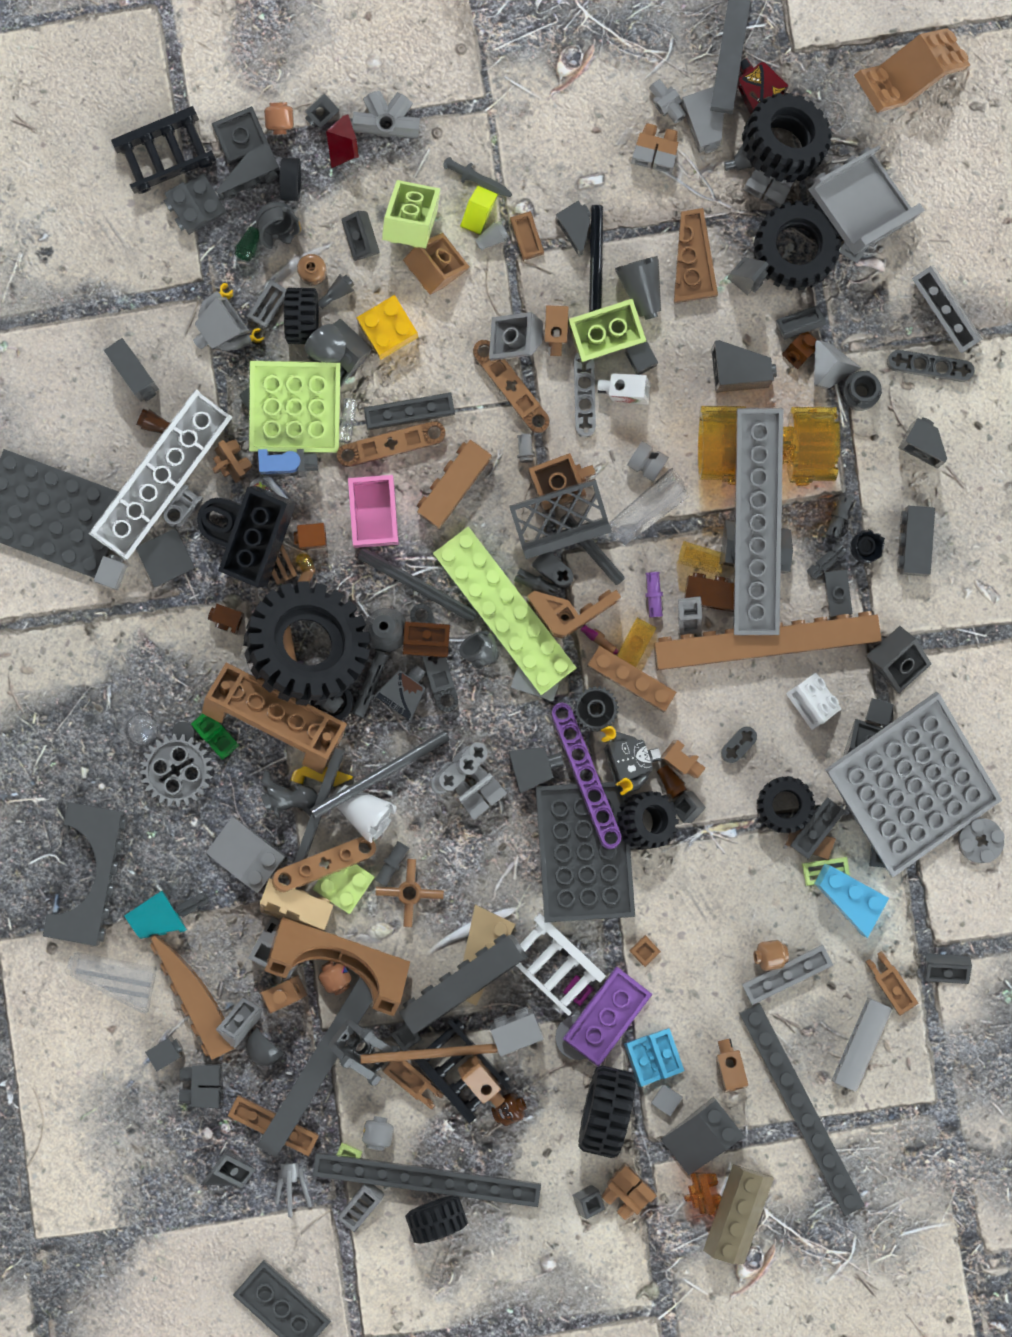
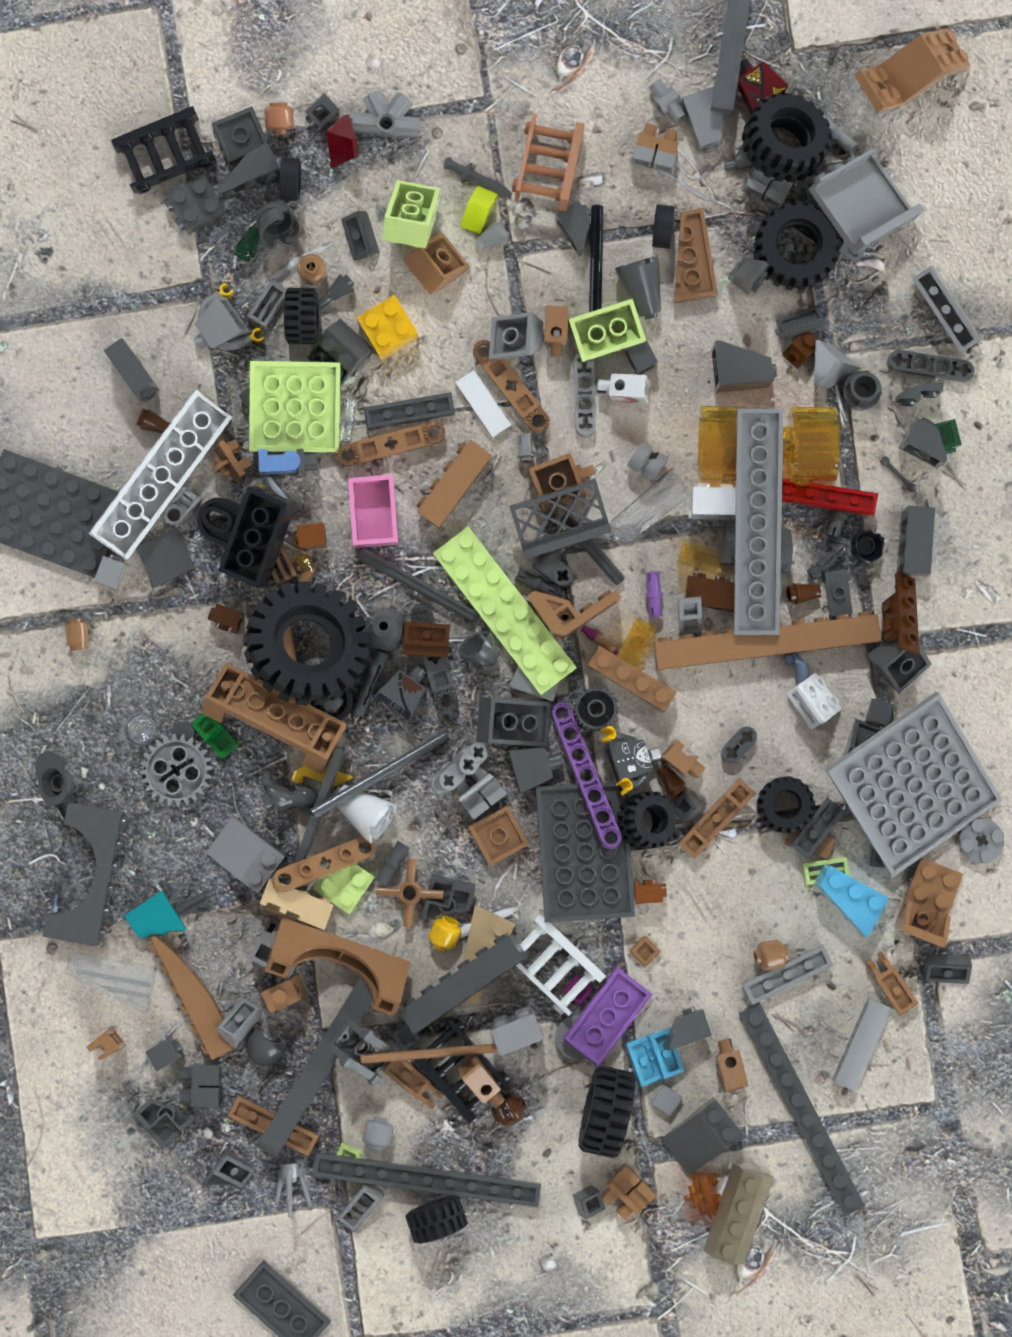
dark grey helmet [305,324,346,363] -> none
nougat head [318,961,352,995] -> none
medium nougat tile [510,211,544,261] -> none
none -> dark grey piece [35,751,74,805]
none -> medium nougat brick [65,618,90,651]
none -> medium nougat hinge [86,1028,126,1060]
none -> dark grey slope [133,1098,196,1149]
none -> dark grey slope [421,874,475,920]
none -> yellow head [428,916,461,951]
none -> white tile [455,370,511,438]
none -> medium nougat plate [469,805,529,866]
none -> dark grey slope [476,697,551,747]
none -> nougat fence [511,113,585,212]
none -> dark orange brick [633,879,667,904]
none -> black tyre [652,204,674,249]
none -> dark grey slope [663,1006,712,1050]
none -> medium nougat slope [678,778,756,859]
none -> white brick [688,483,735,520]
none -> red tile [782,478,879,517]
none -> sand blue arm [784,653,808,683]
none -> reddish brown cone [786,583,821,605]
none -> light grey pin [823,113,857,154]
none -> dark grey hinge [880,456,916,492]
none -> reddish brown bracket [881,572,920,655]
none -> medium nougat bracket [894,858,963,948]
none -> dark grey slope [895,382,944,406]
none -> clear green brick [933,419,962,455]

